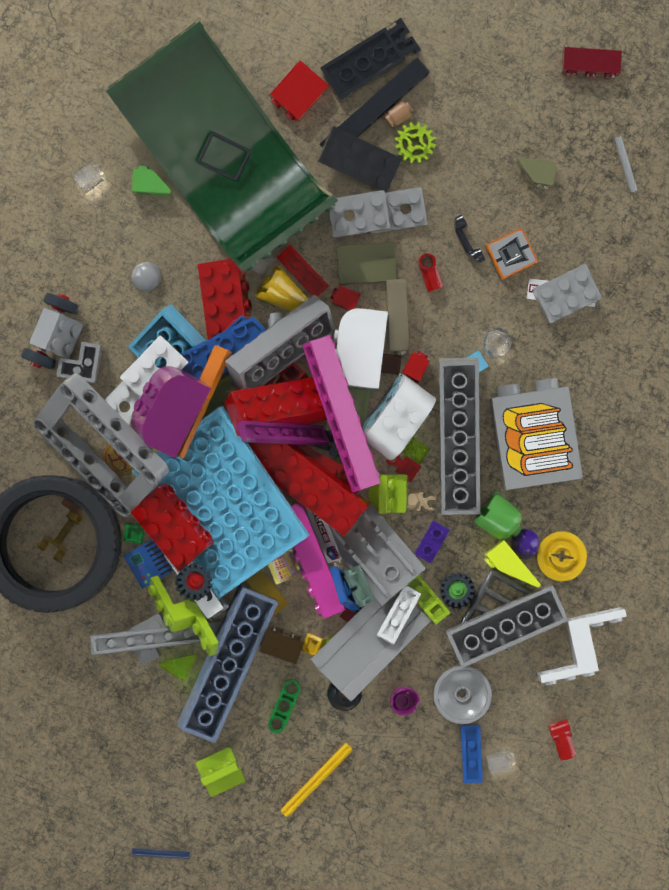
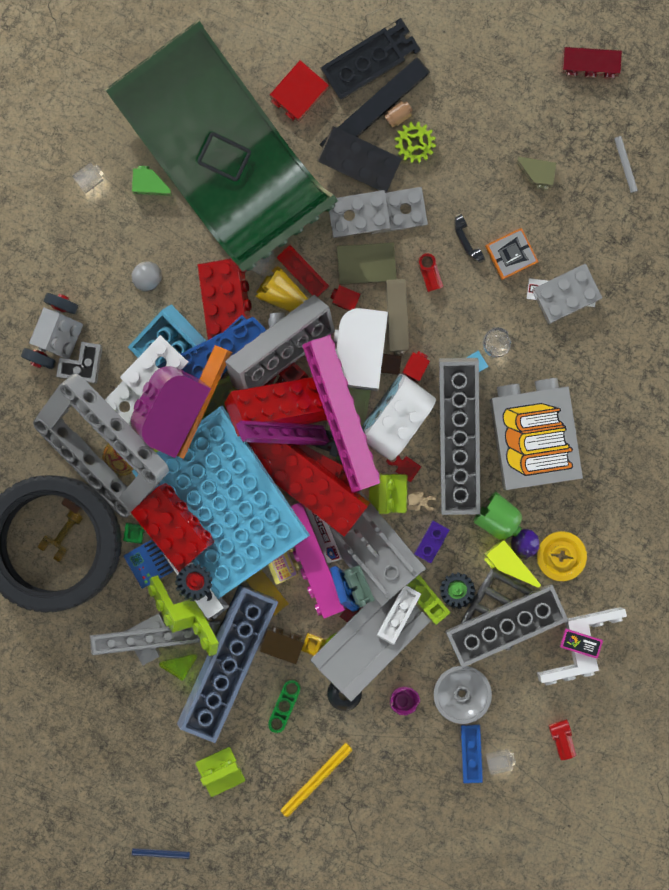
clear neon green bracket [401,437,430,465] -> none
none -> tile [560,628,603,659]

